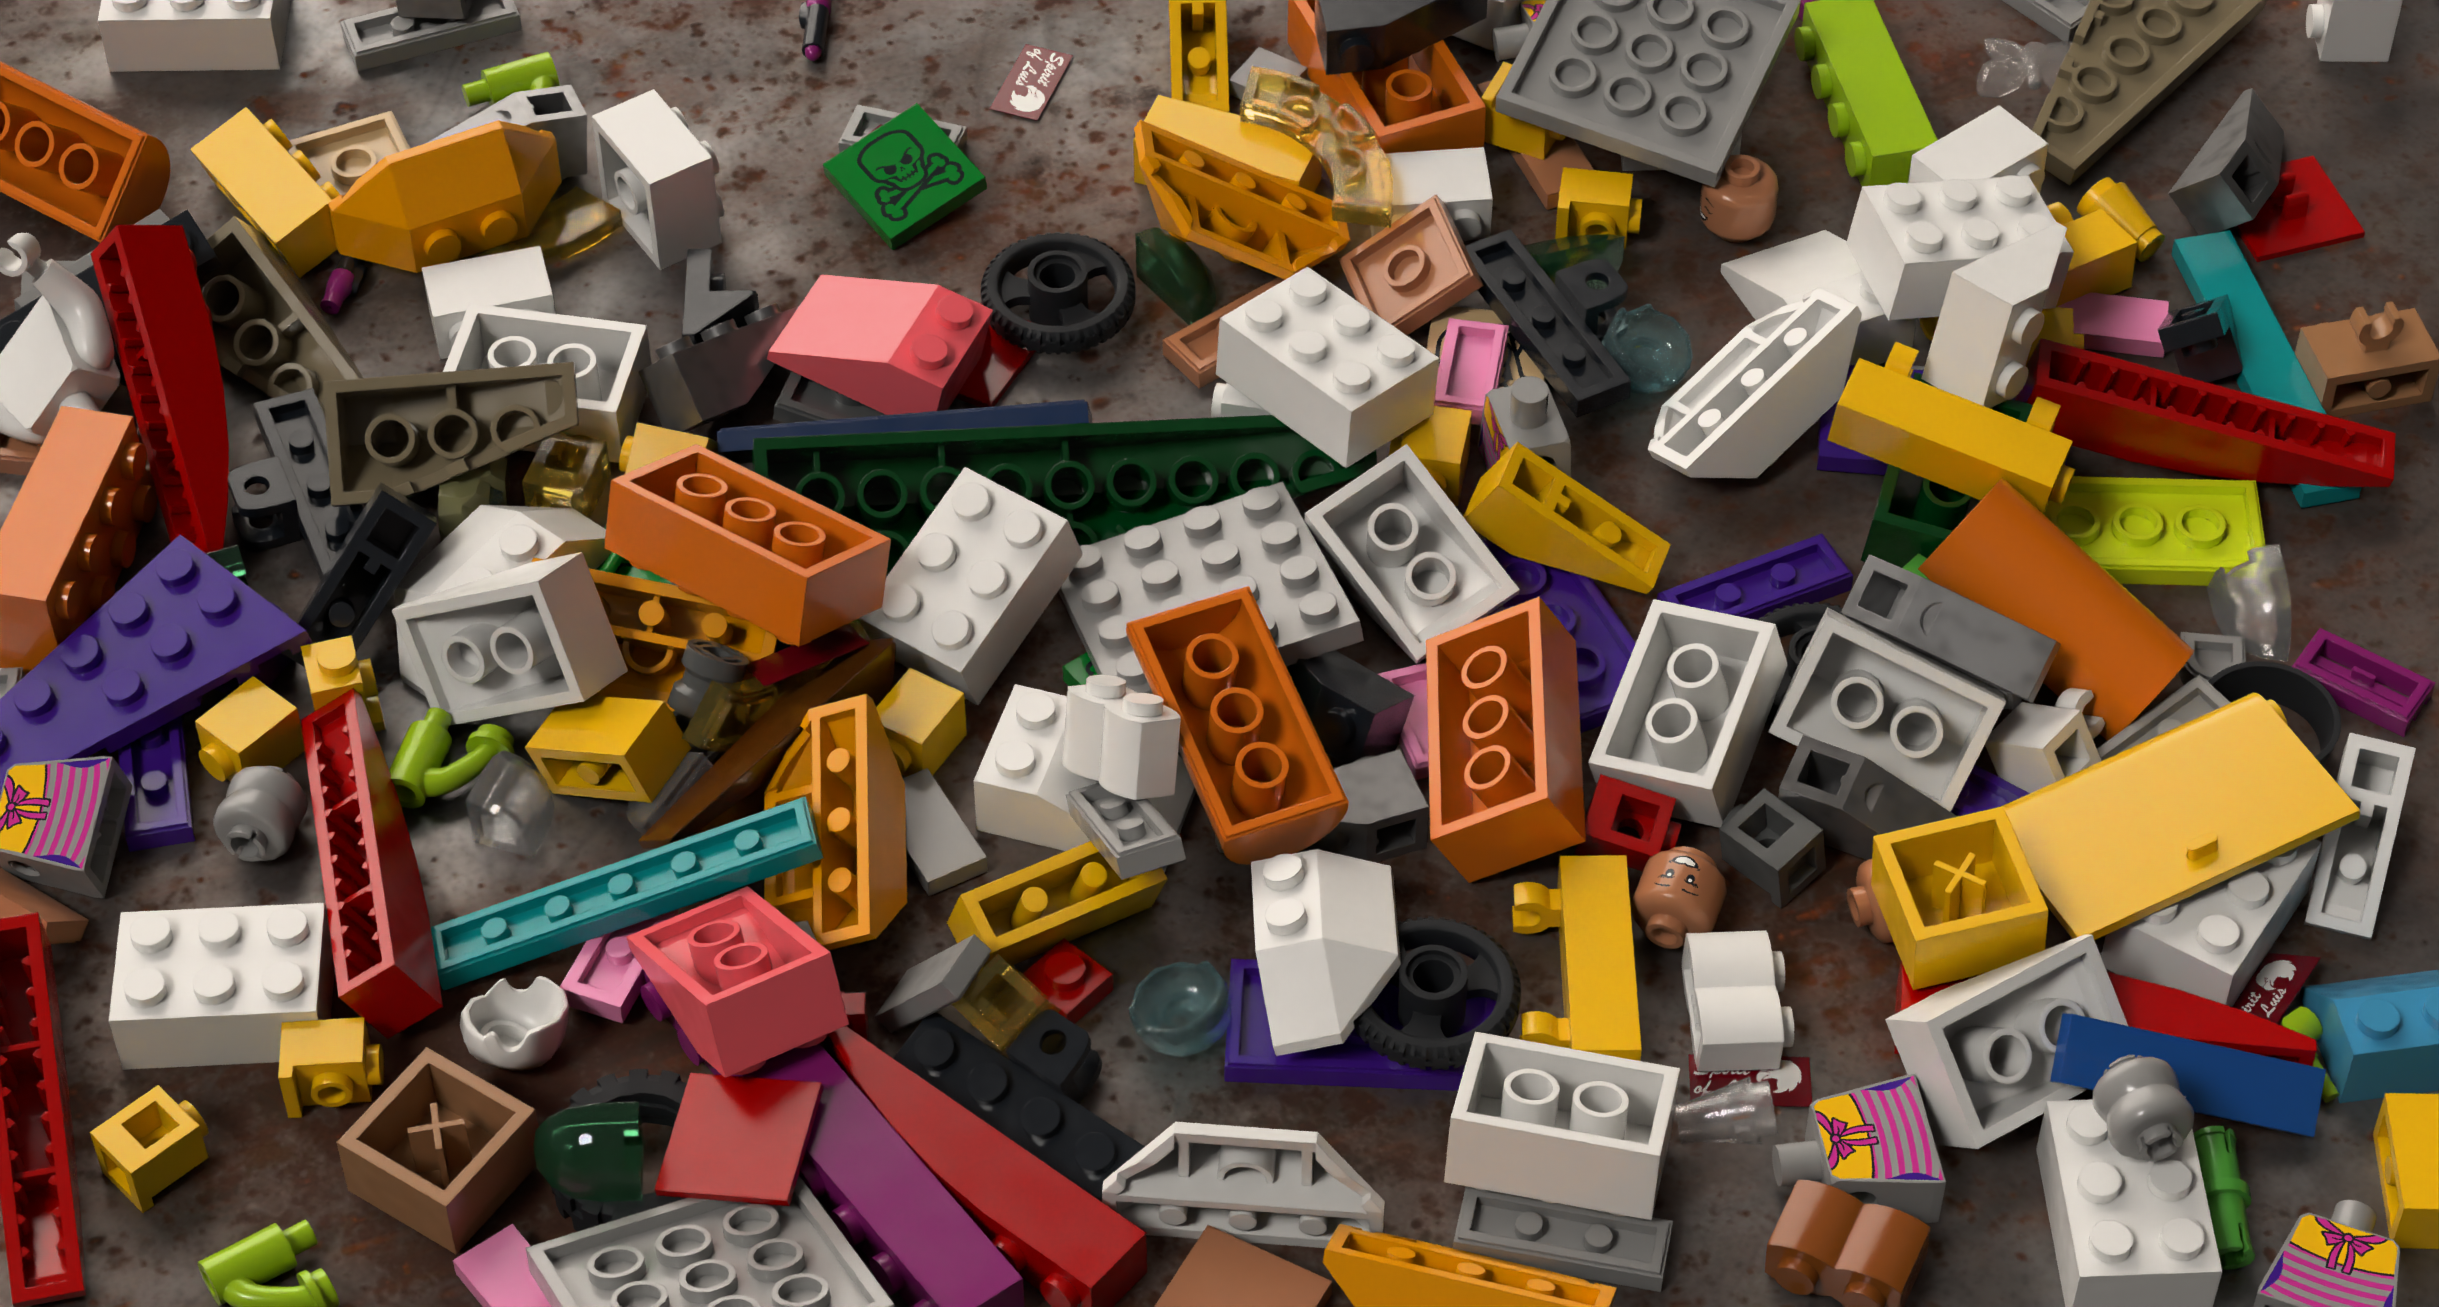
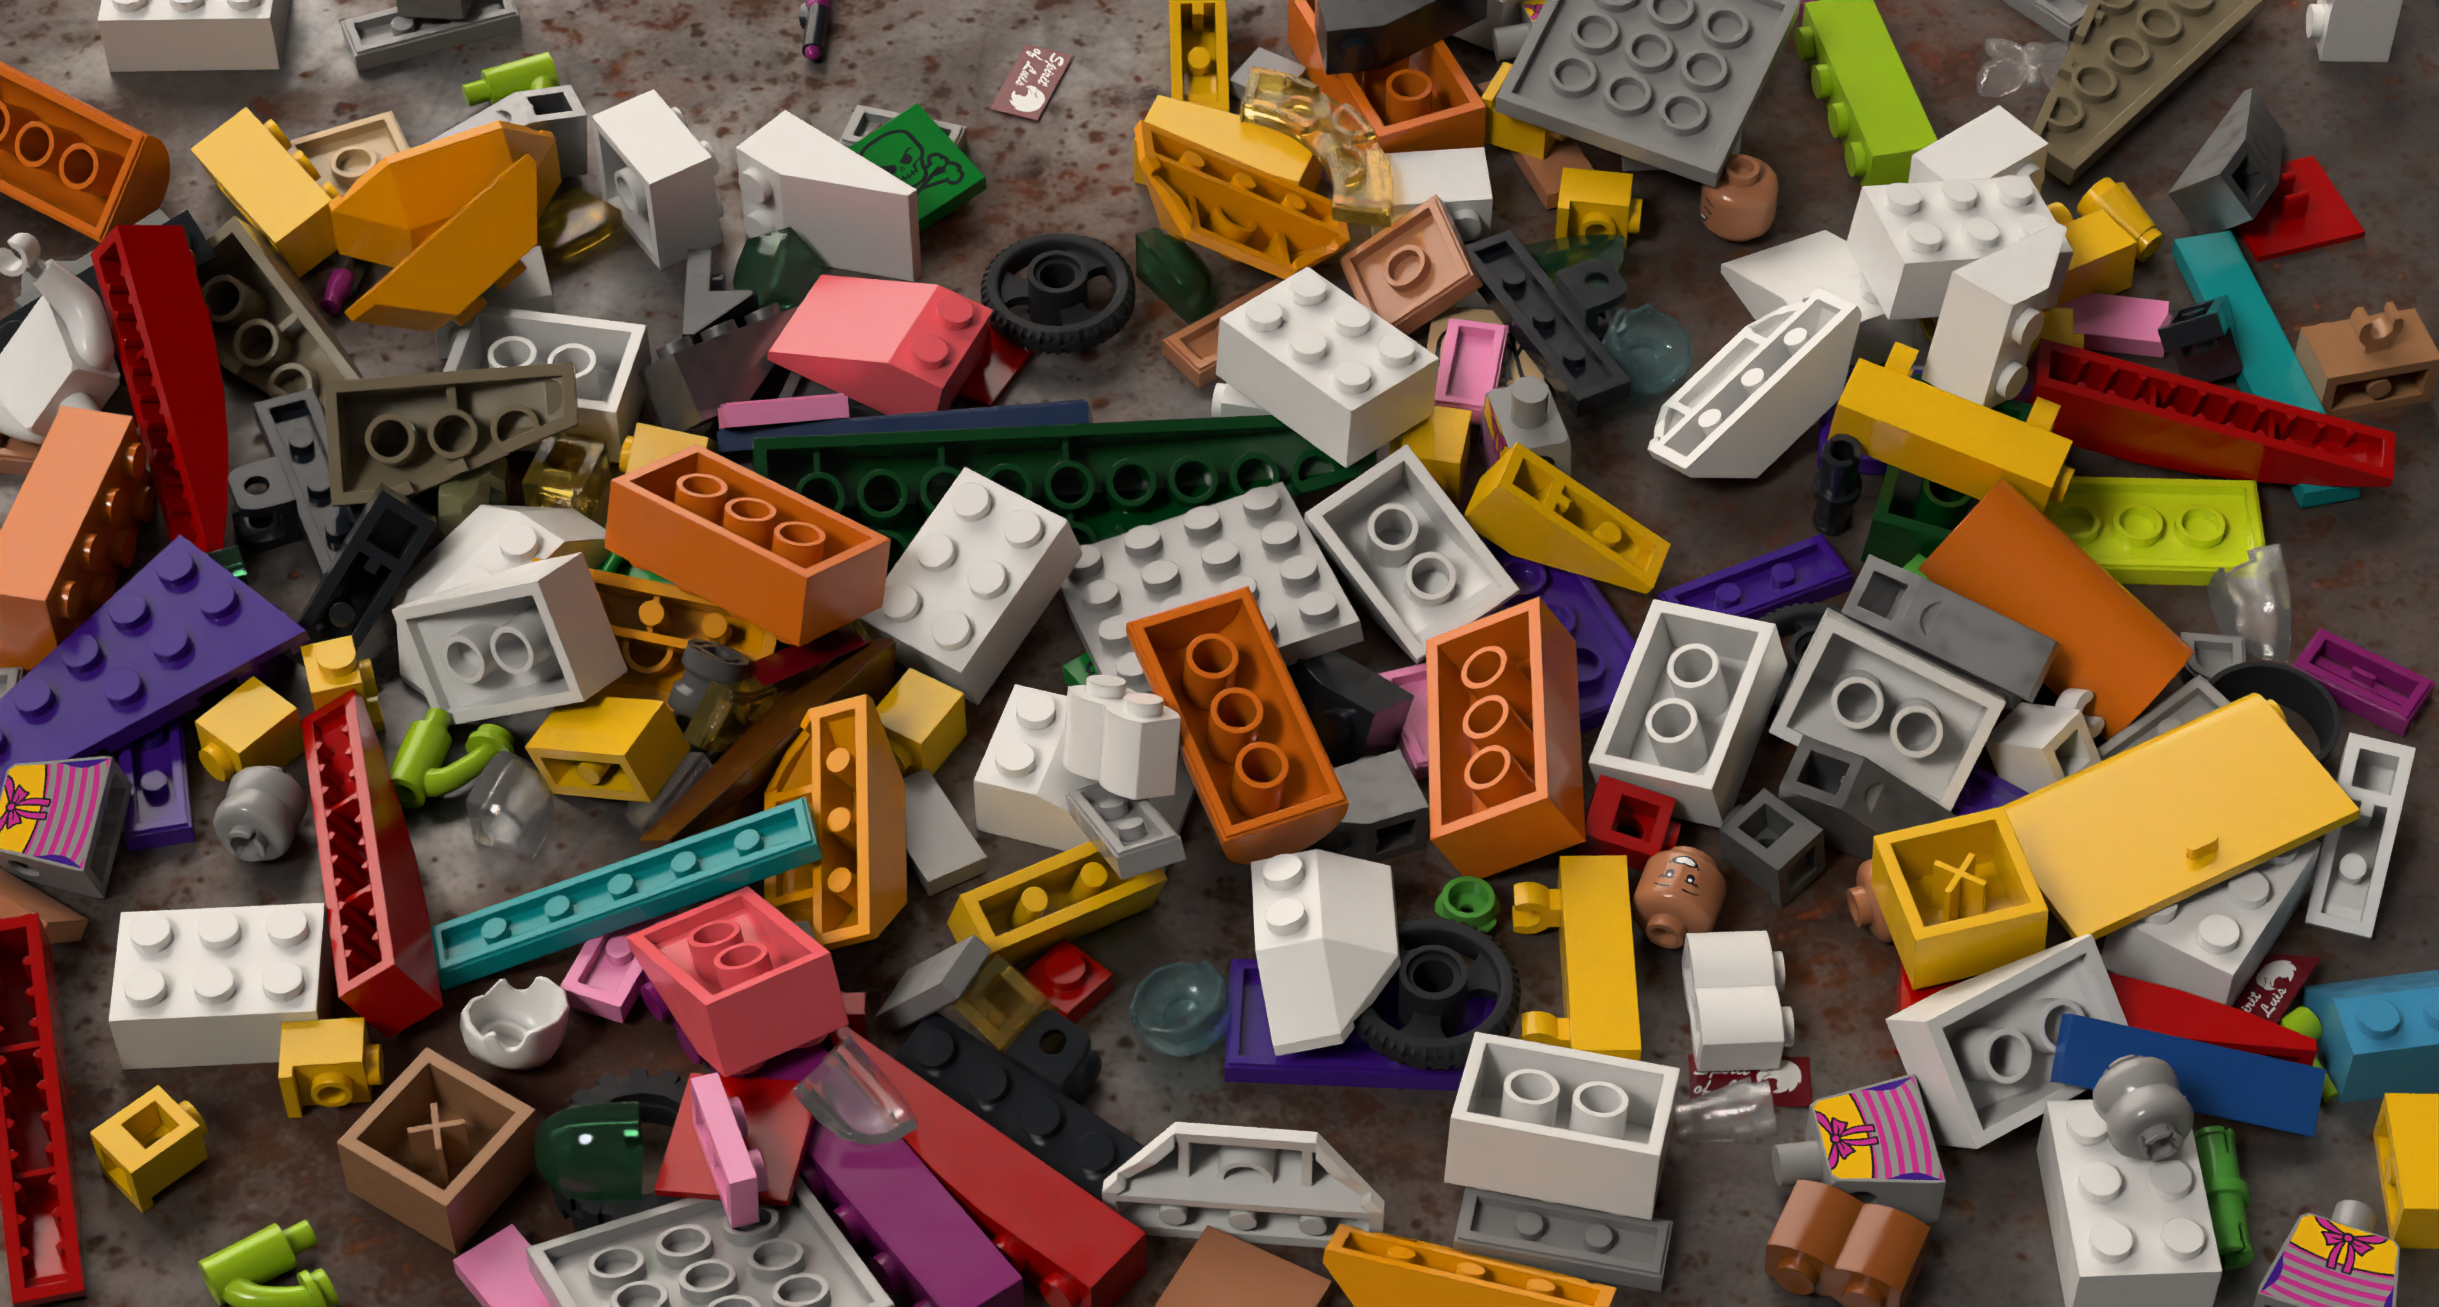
none -> light orange wedge [344,153,537,332]
none -> bright pink plate [691,1072,768,1229]
none -> bright pink tile [717,393,850,430]
none -> clear green brick [733,227,826,312]
none -> white slope [736,110,922,282]
none -> clear brick [791,1035,919,1145]
none -> bright green plate [1435,876,1501,934]
none -> black pin [1812,433,1863,537]

